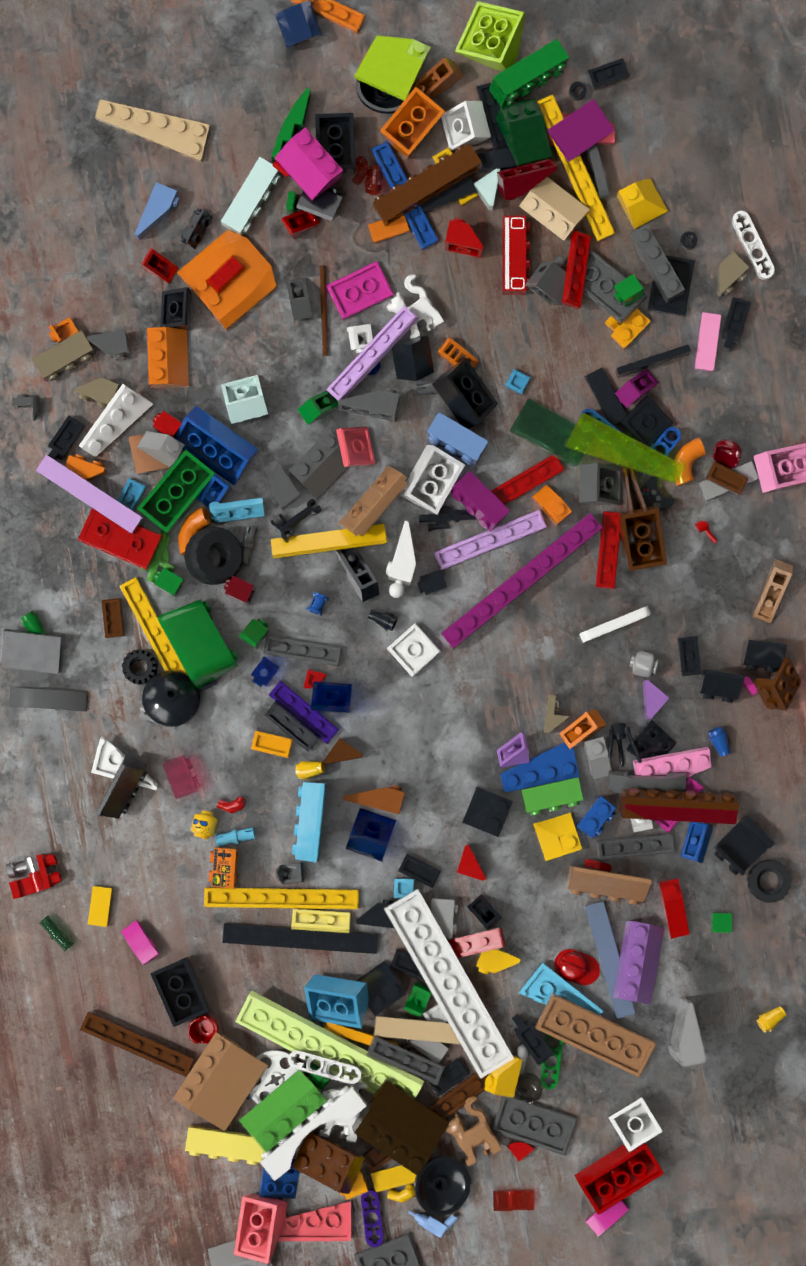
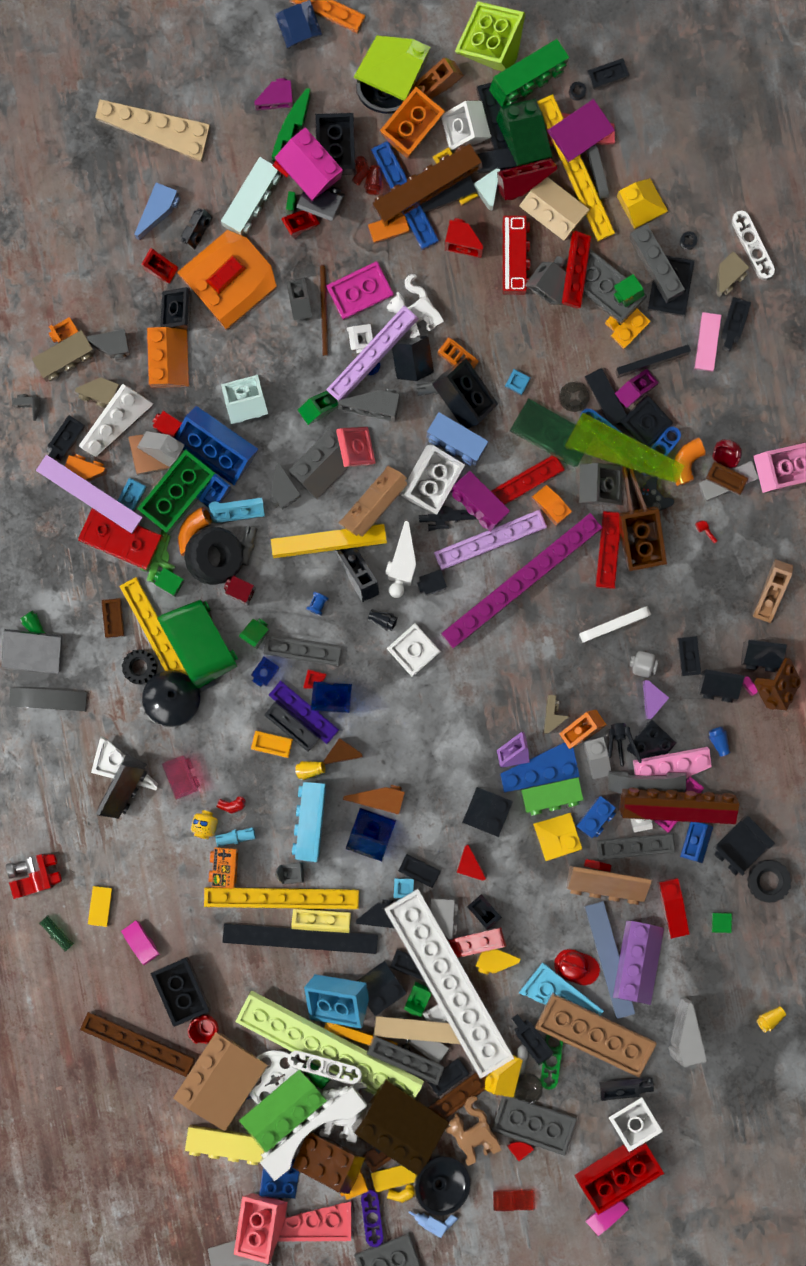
black bar [271,498,321,543] -> none
none -> magenta slope [254,78,293,110]
none -> clear smoke gear [559,381,590,412]
none -> black hinge [599,1077,654,1101]

